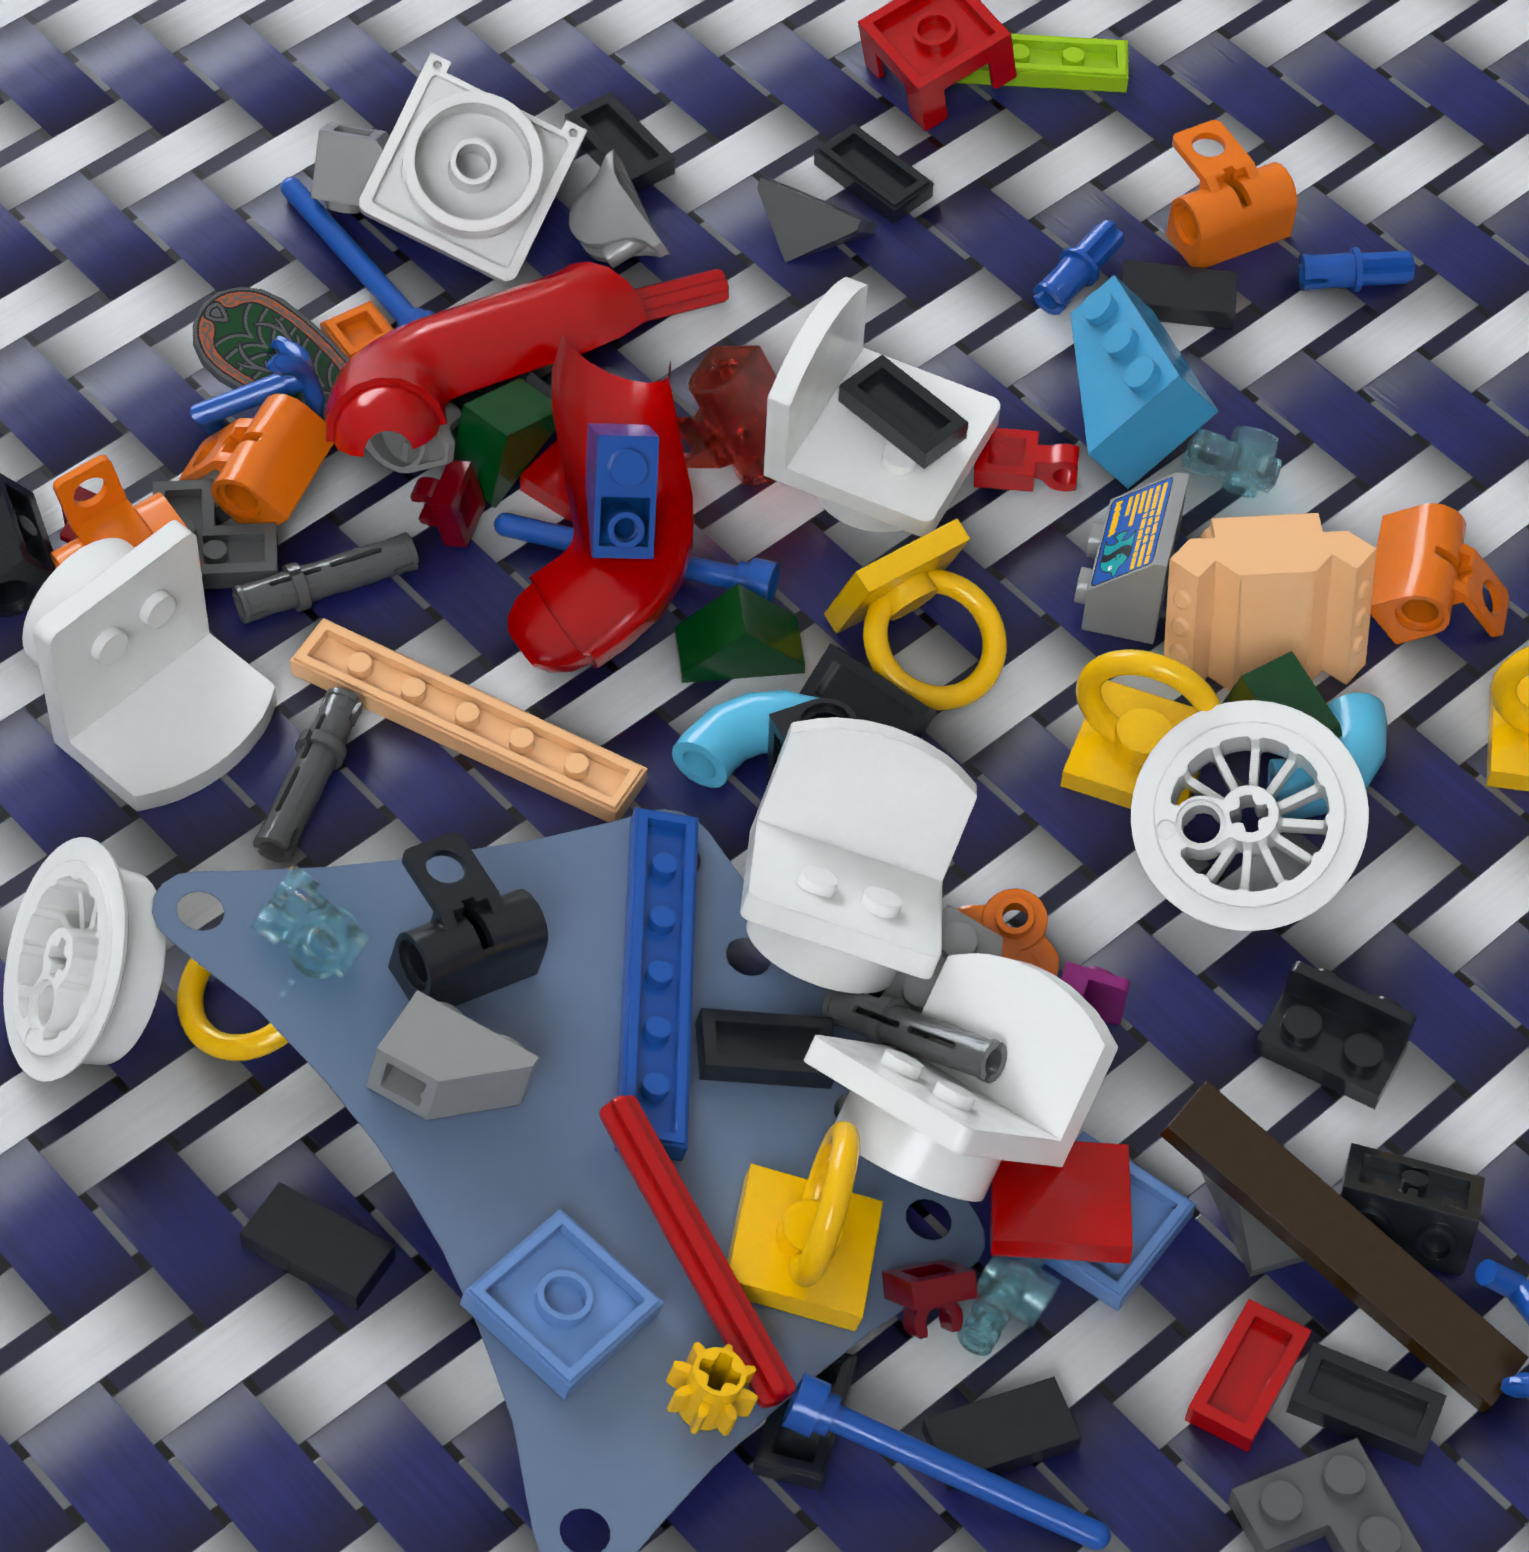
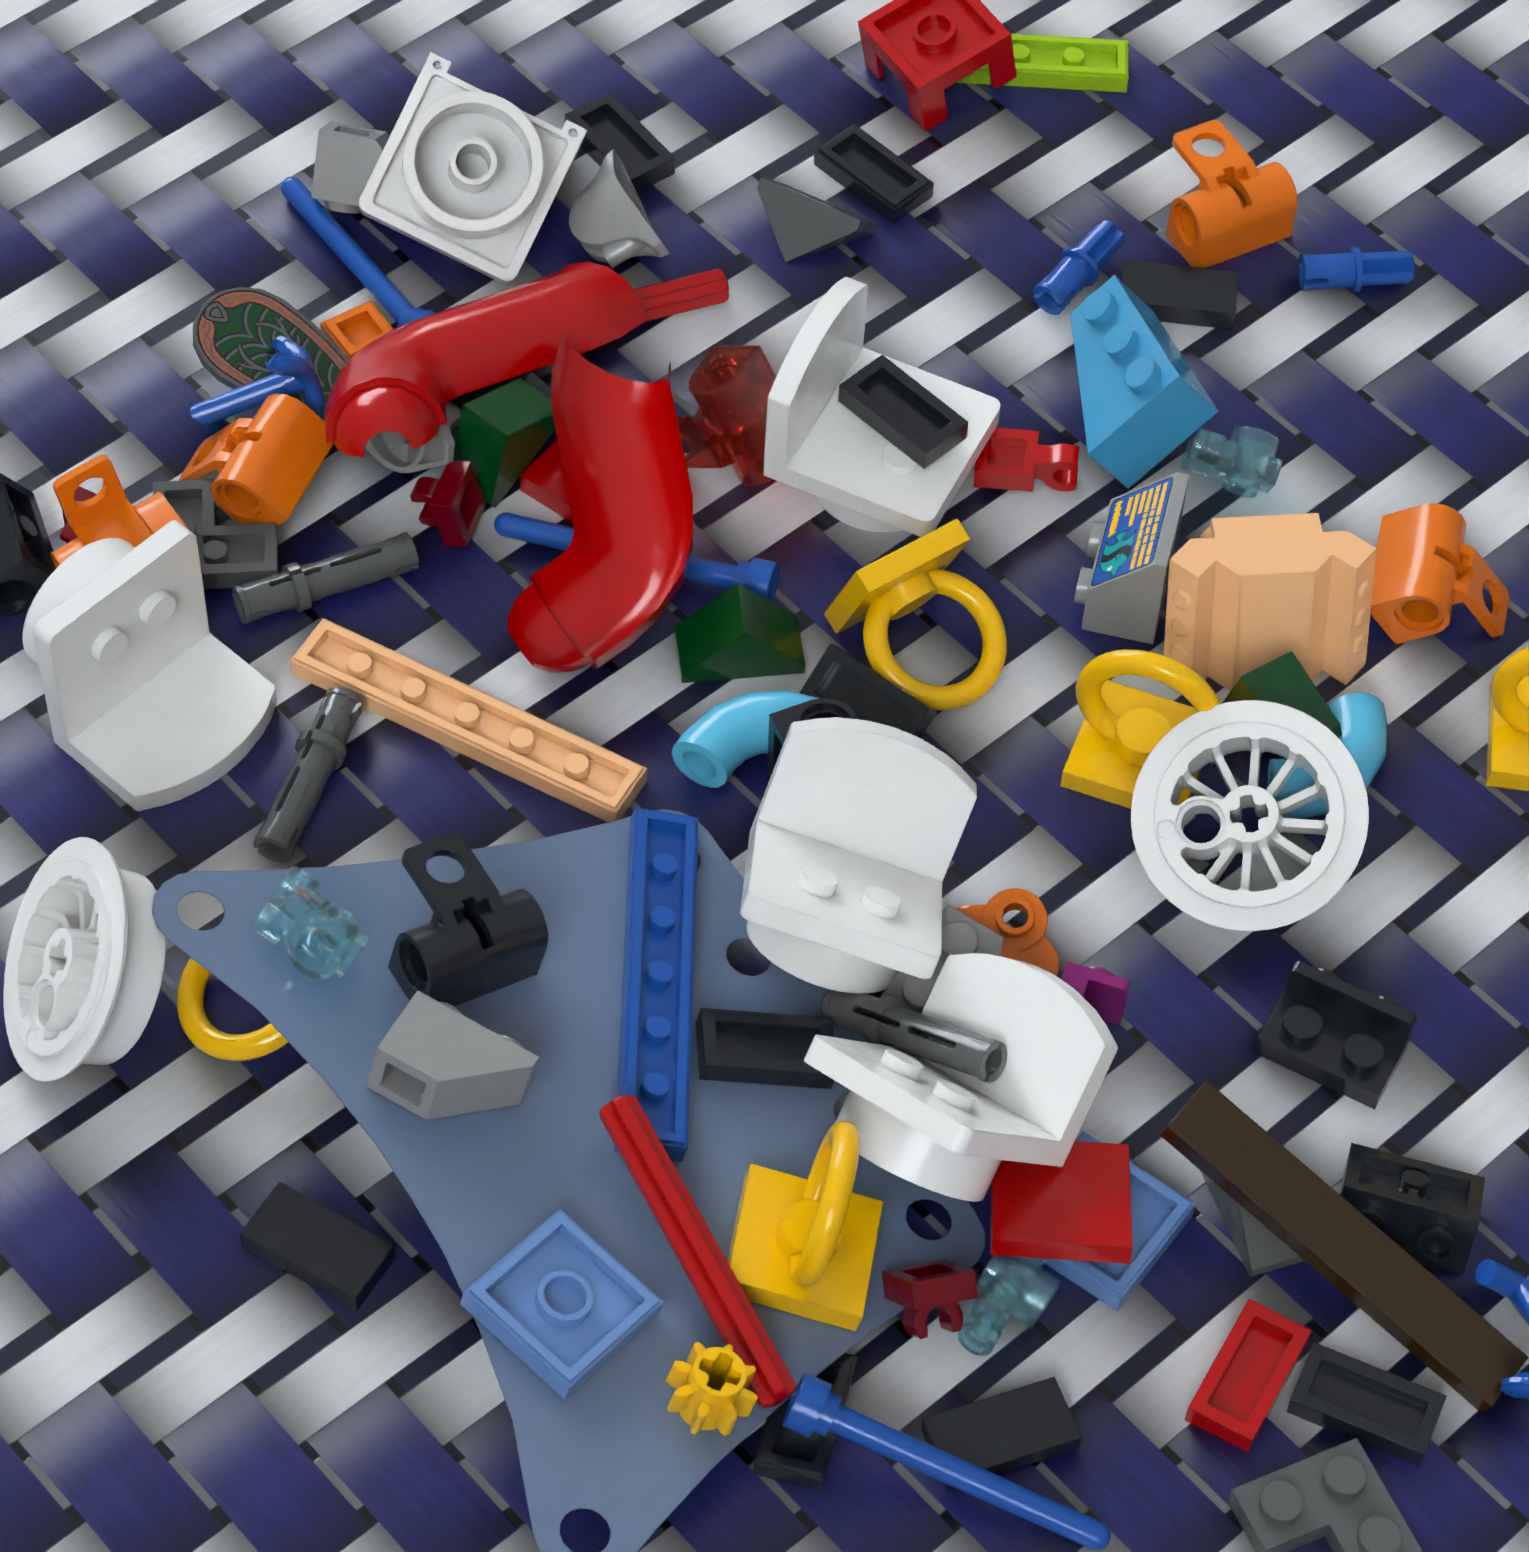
blue slope [585,423,659,559] -> none

